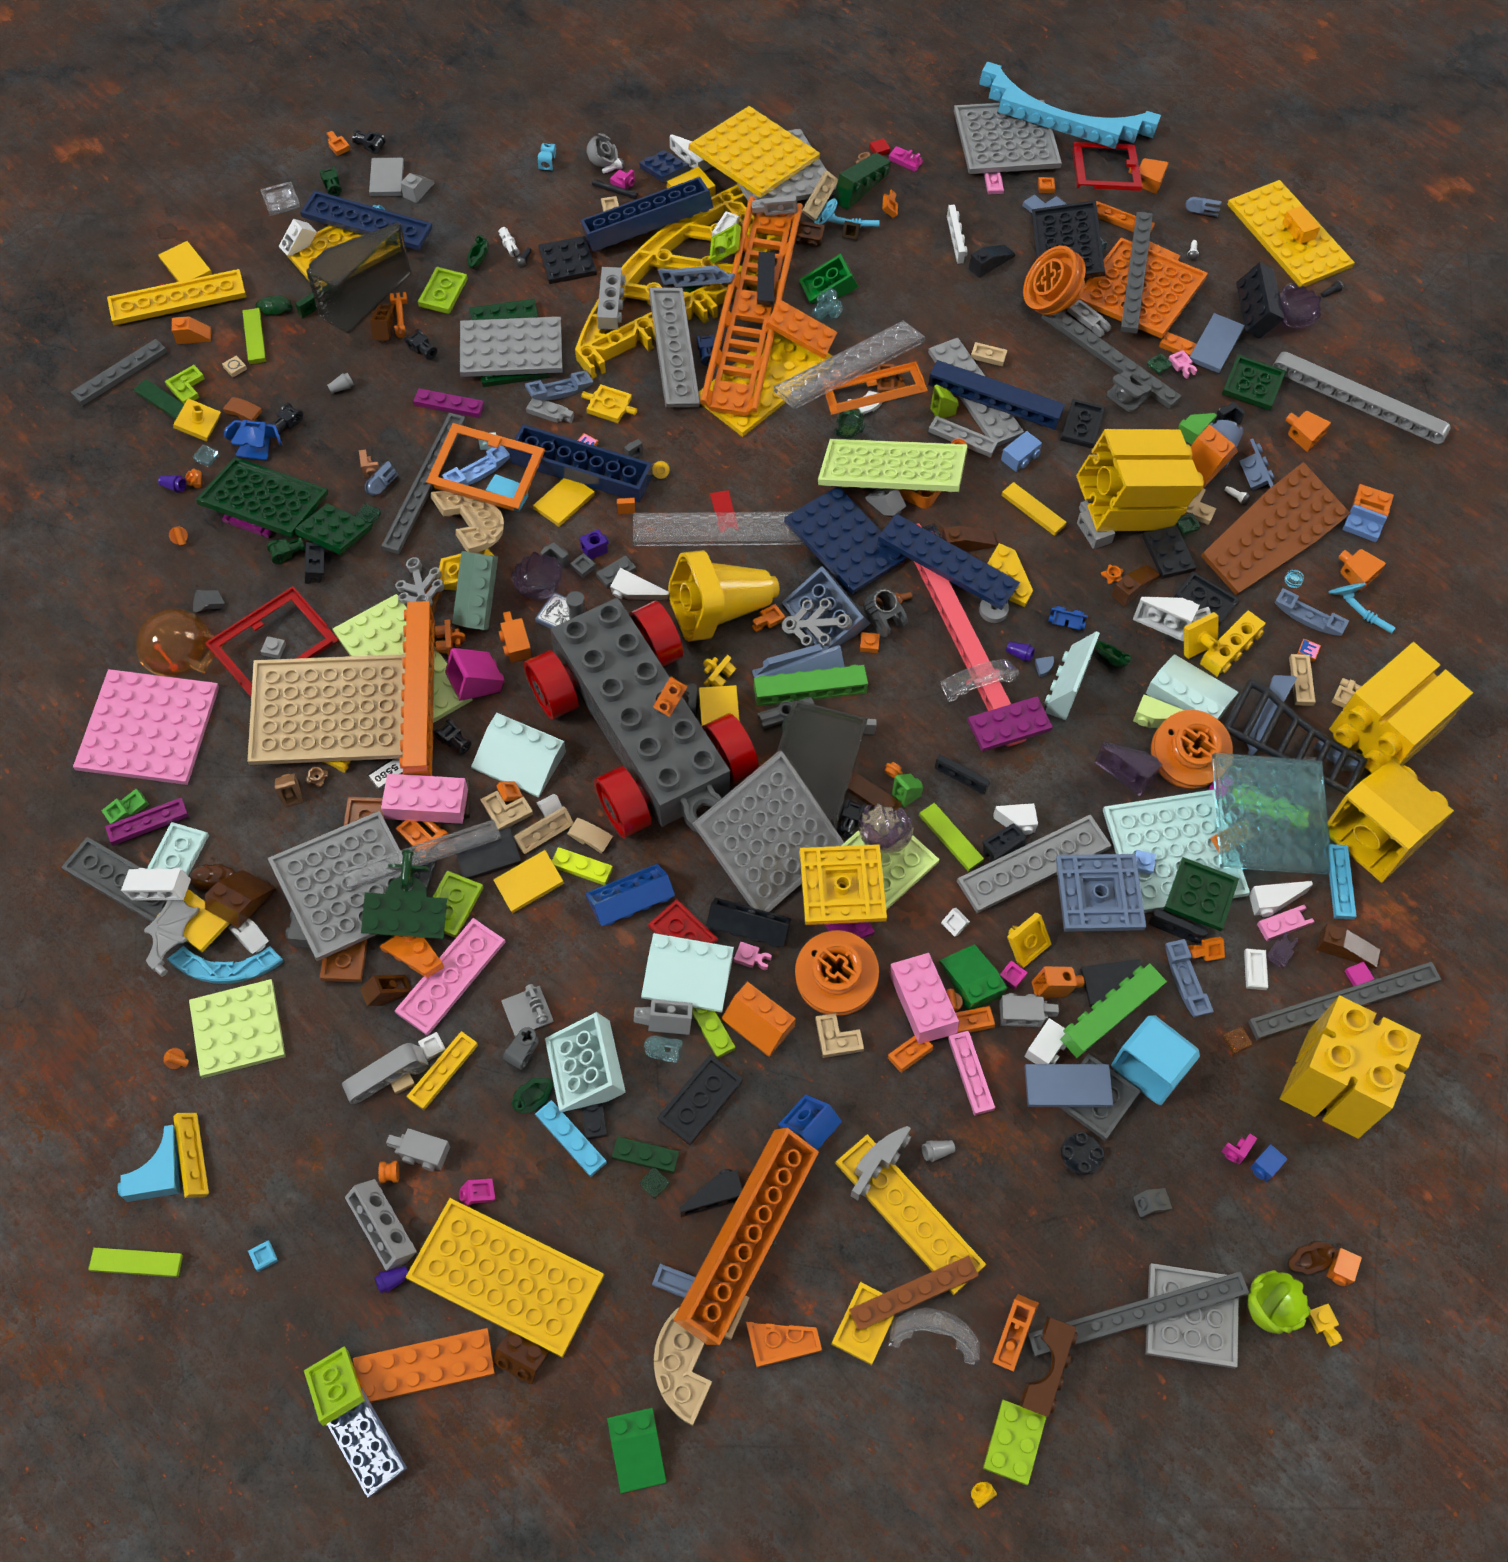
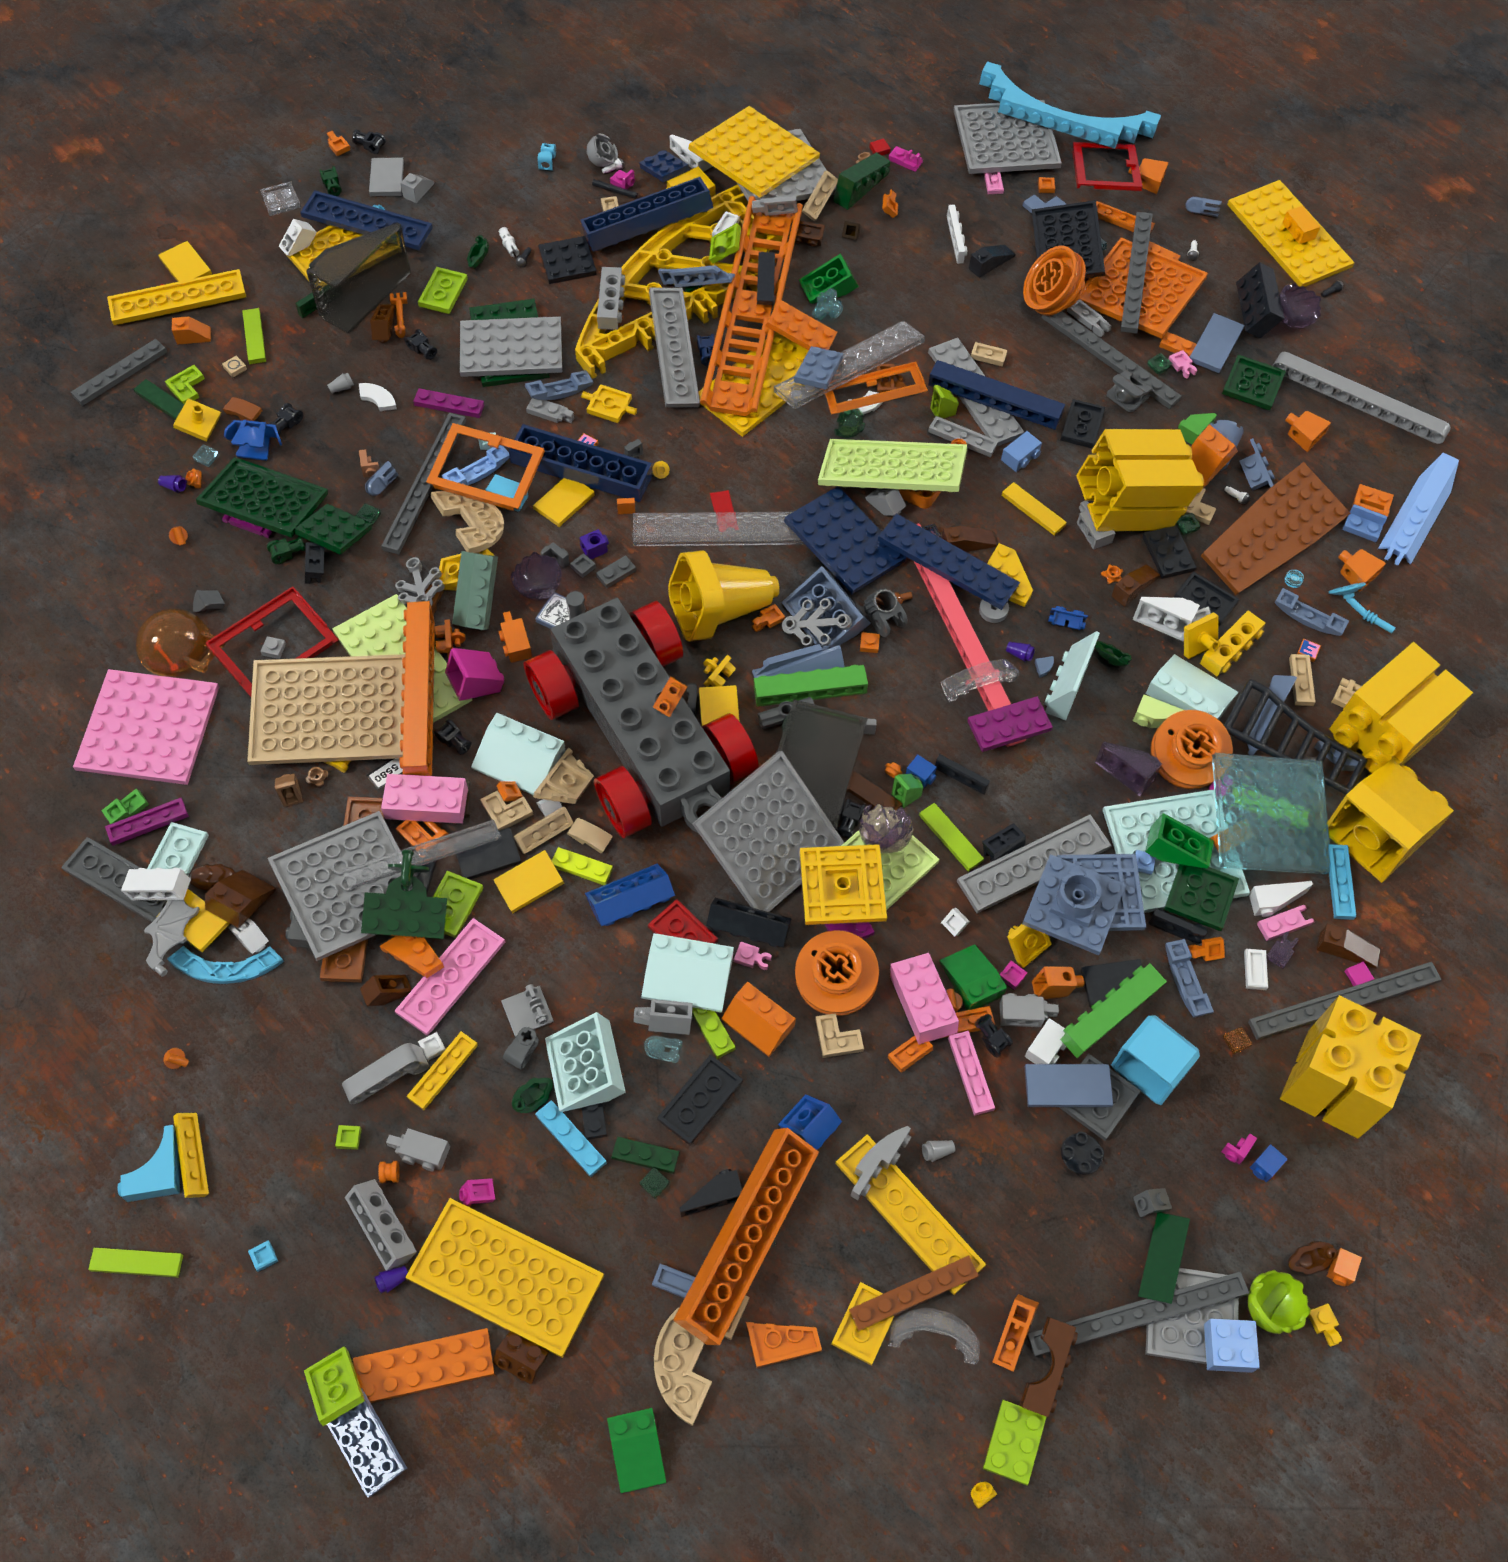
yellowish green plate [189,979,286,1079] -> none
dark green arm [256,295,293,315] -> none
tan tile [391,1073,415,1095] -> none
white slope [610,568,669,600] -> none
medium azure dish [814,199,880,228] -> none
white slope [993,803,1038,835] -> none
black bracket [1215,402,1245,424] -> none
none -> lime plate [335,1125,361,1150]
none -> white tile [359,383,397,411]
none -> tan wing [533,748,594,804]
none -> sand blue plate [794,346,843,389]
none -> blue brick [906,755,937,789]
none -> black connector [975,1014,1013,1058]
none -> sand blue piece [1022,854,1126,955]
none -> dark green sticker [1138,1212,1190,1304]
none -> green slope [1145,813,1214,869]
none -> light blue brick [1204,1319,1259,1373]
none -> light blue hinge [1378,453,1459,565]

